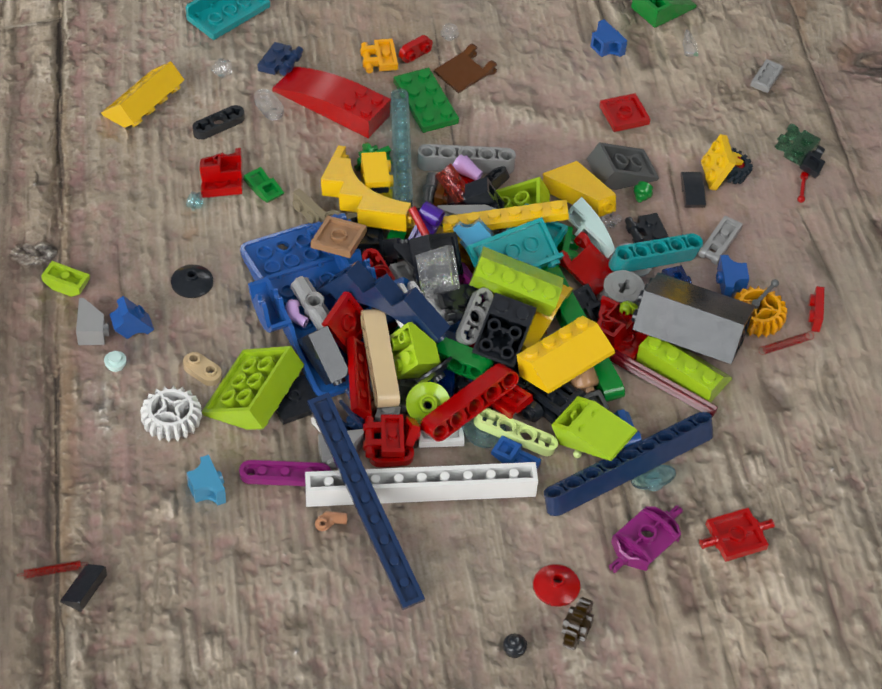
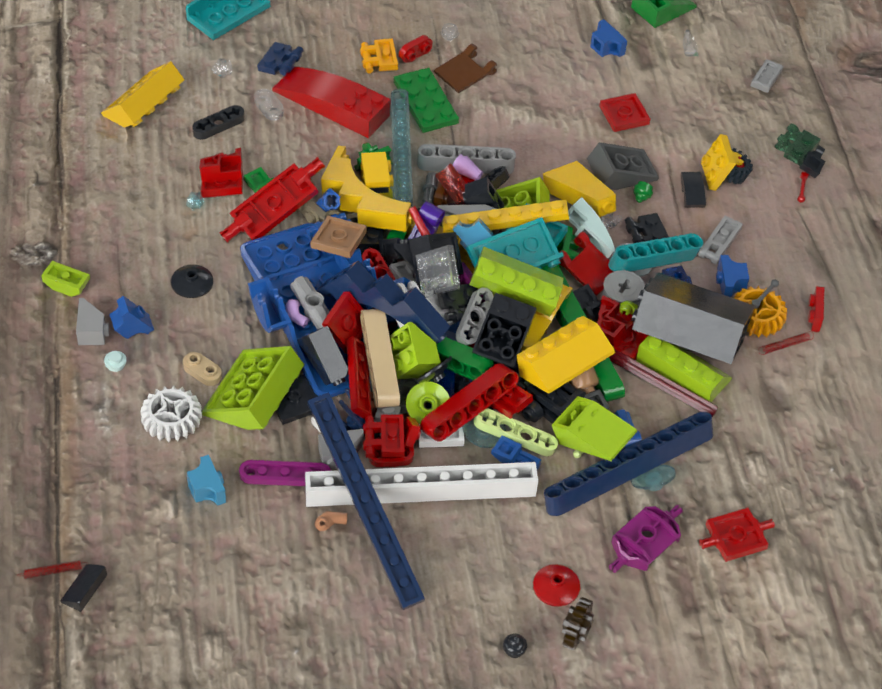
none -> red plate [219,157,325,243]
none -> blue piece [316,188,340,212]

